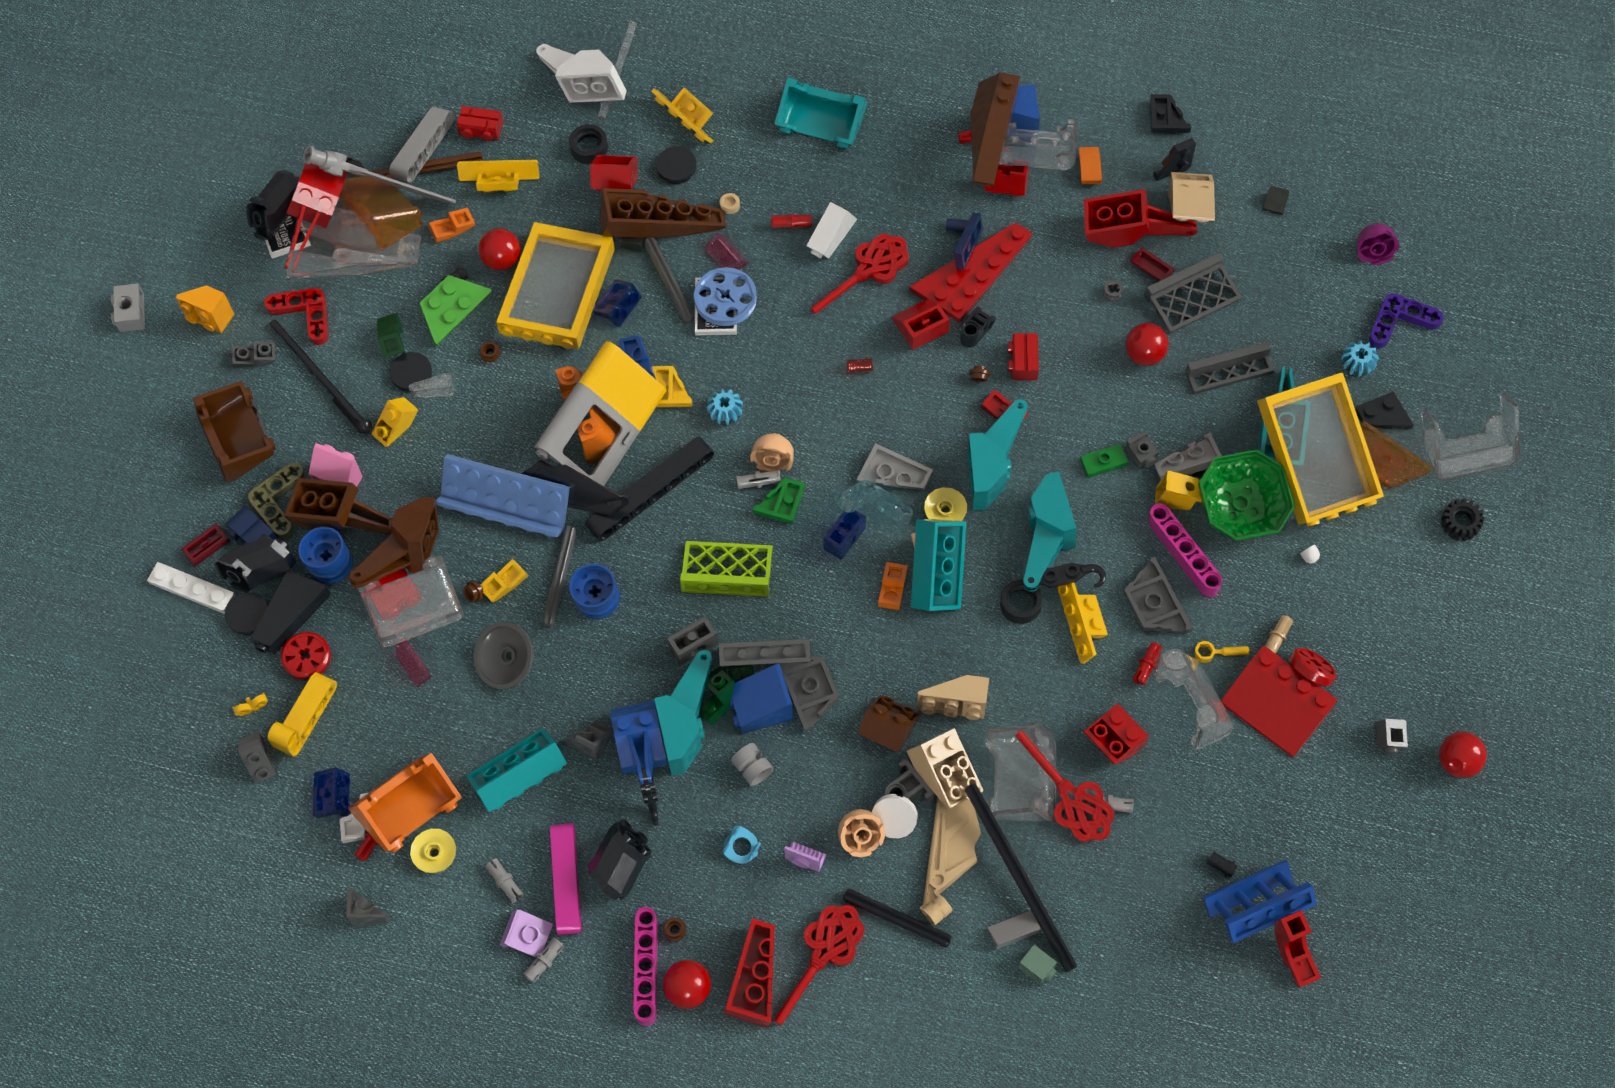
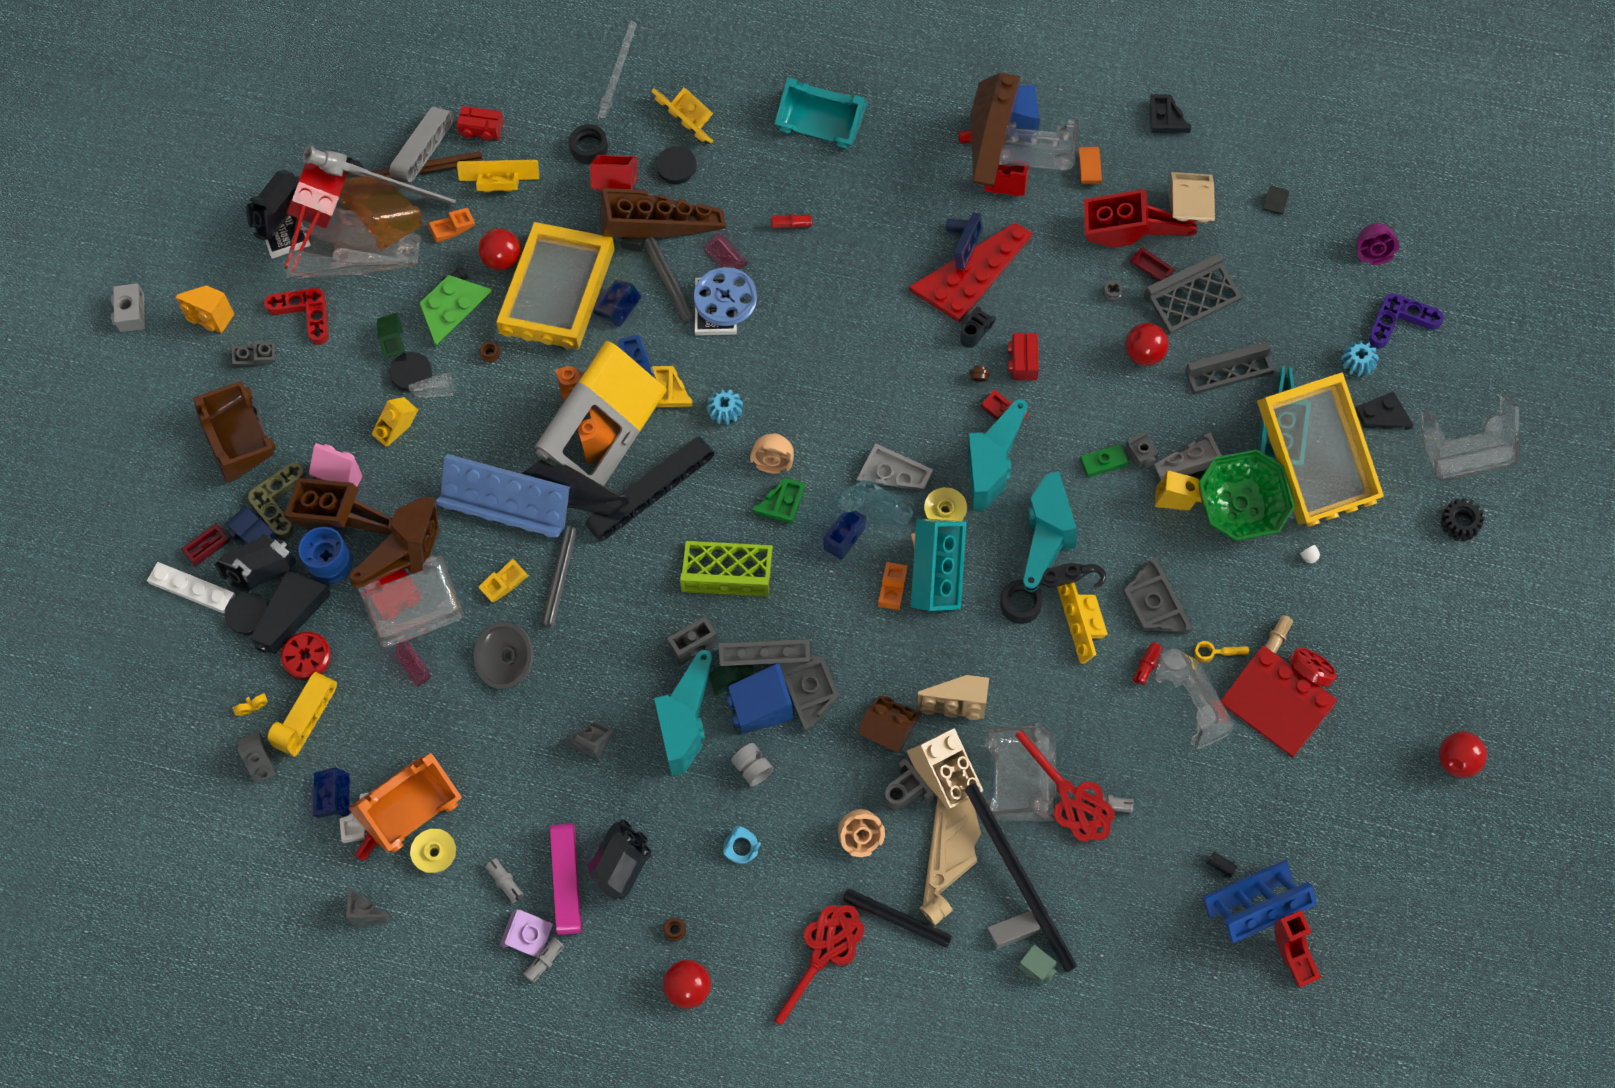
black bar [270,319,372,434] -> none
reddish brown plate [463,581,483,602] -> none
teal slope [465,728,567,812] -> none
white slope [536,44,626,103] -> none
blue wheel [569,564,620,619] -> none
blue slope [610,700,667,826] -> none
dark pink beam [634,907,658,1026] -> none
dark green slope [699,670,735,725] -> none
tan tile [719,193,740,214] -> none
red wedge [724,918,775,1028] -> none
light grey pin [736,469,781,489] -> none
lavender piece [784,842,826,872] -> none
white slope [806,202,857,259] -> none
red piece [810,234,909,314] -> none
clear red pin [847,357,873,373] -> none
white tile [872,794,918,839] -> none
red slope [892,299,949,350] -> none
red slope [1084,703,1149,765] -> none
dark pink beam [1148,504,1222,598] -> none
black wing [1153,138,1196,181] -> none
clear orange wing [1354,420,1433,489] -> none
dark grey brick [1374,719,1408,754] -> none

